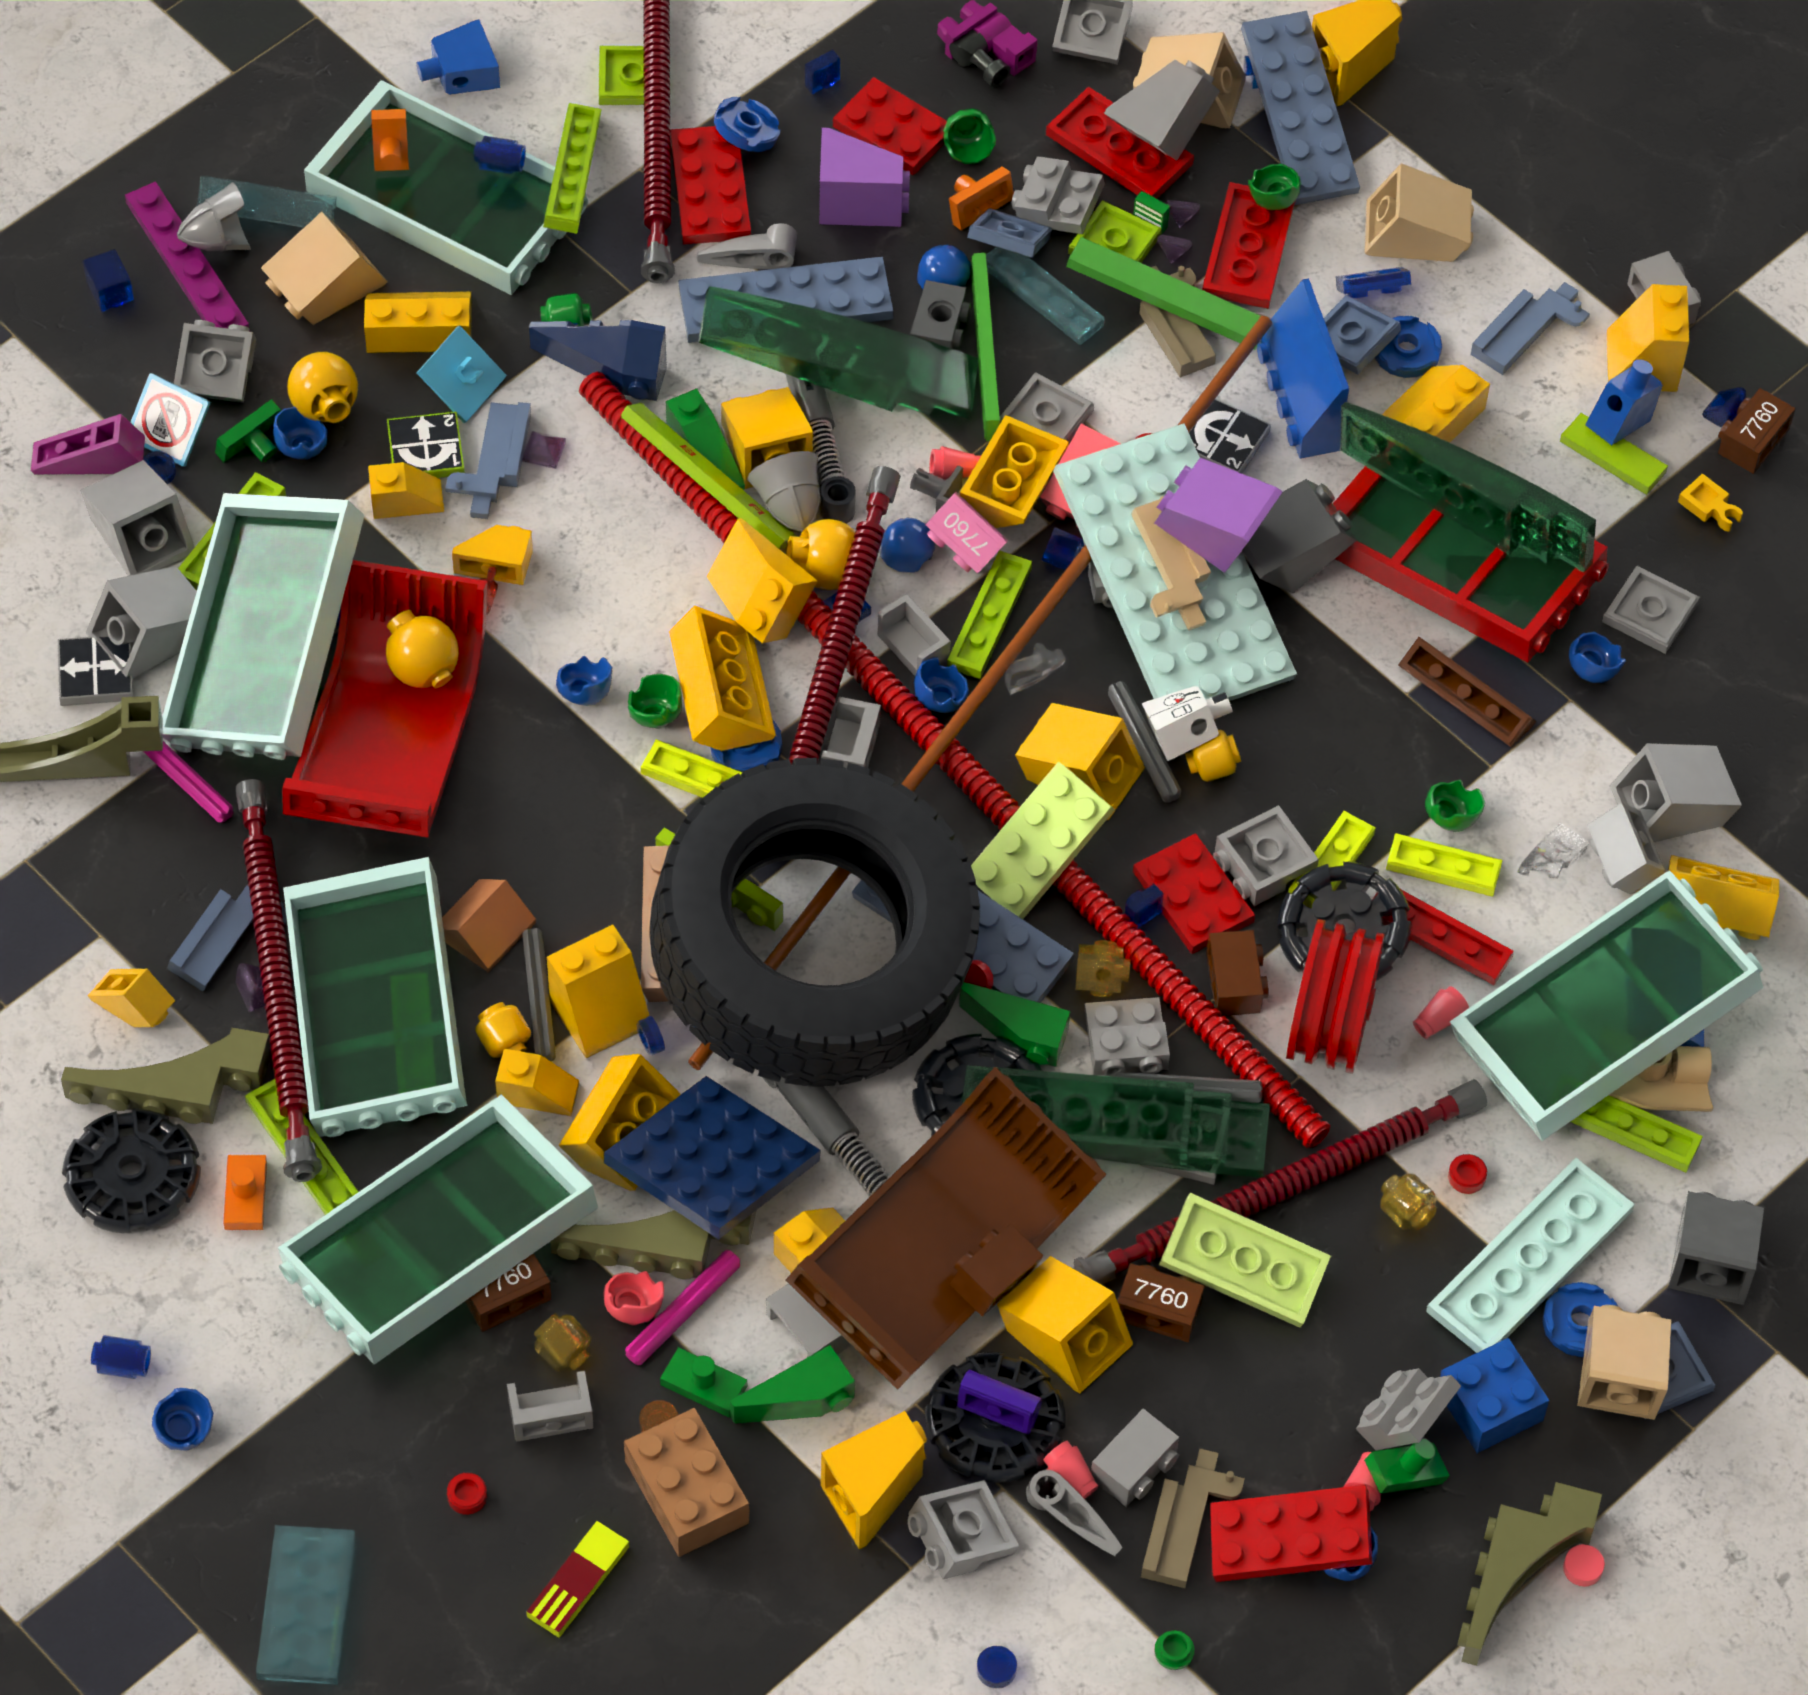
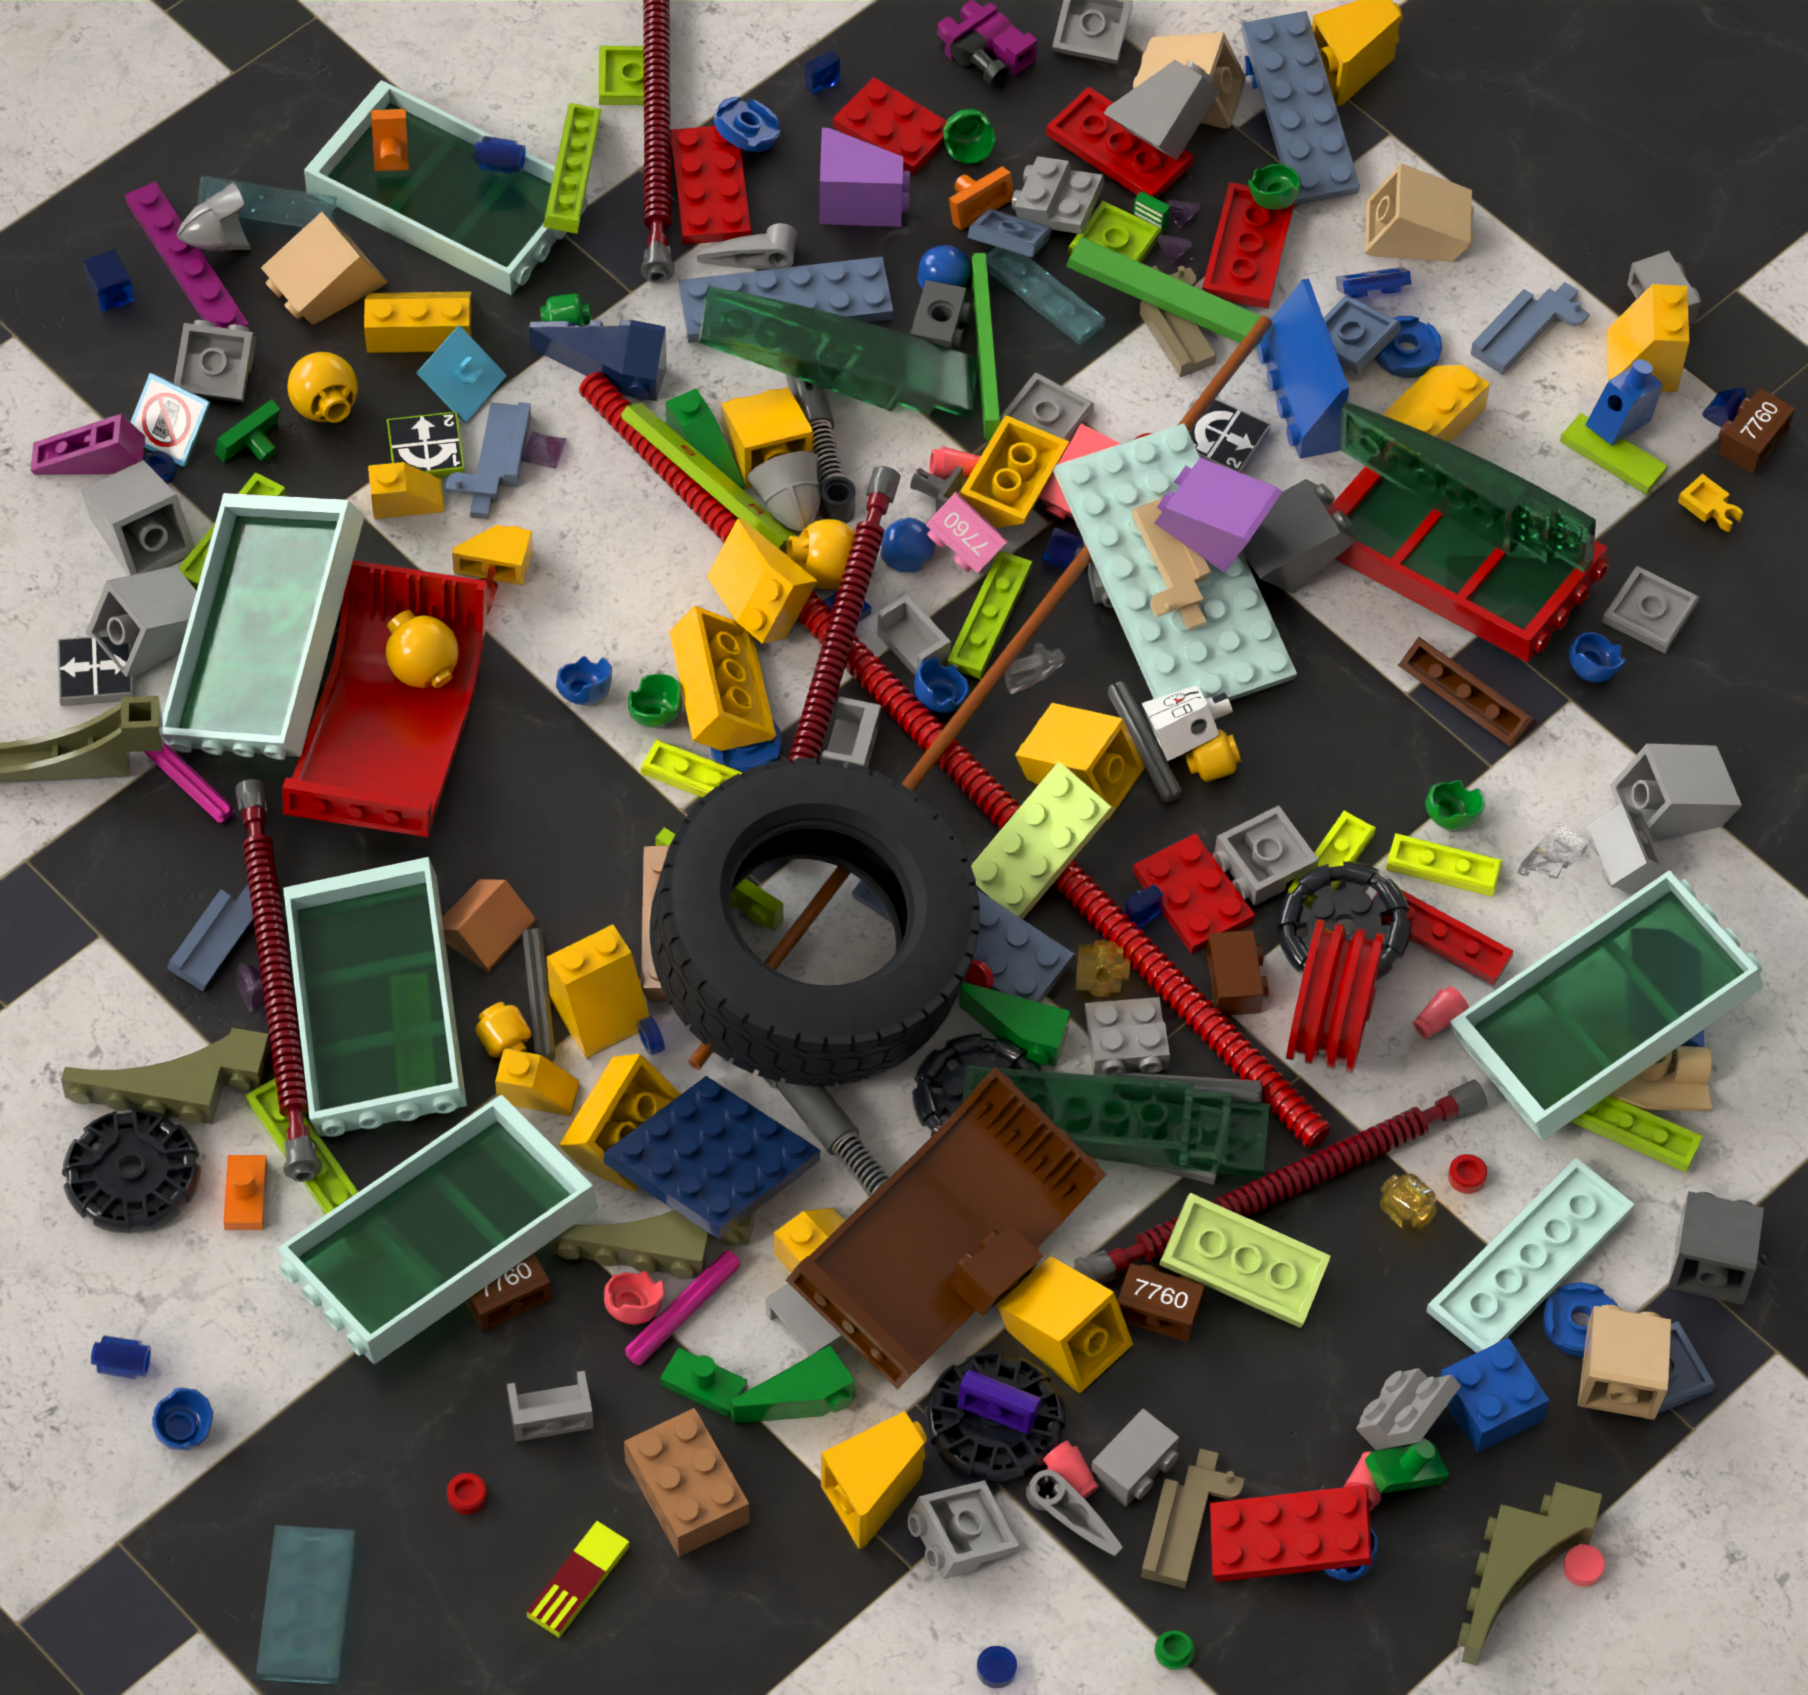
yellow slope [87,969,175,1027] -> none
blue hair [273,407,328,460] -> none
blue torso [416,19,500,95] -> none
clear yellow head [534,1313,591,1372] -> none
clear orange tile [639,1400,678,1432] -> none
yellow slope [1659,855,1779,940] -> none

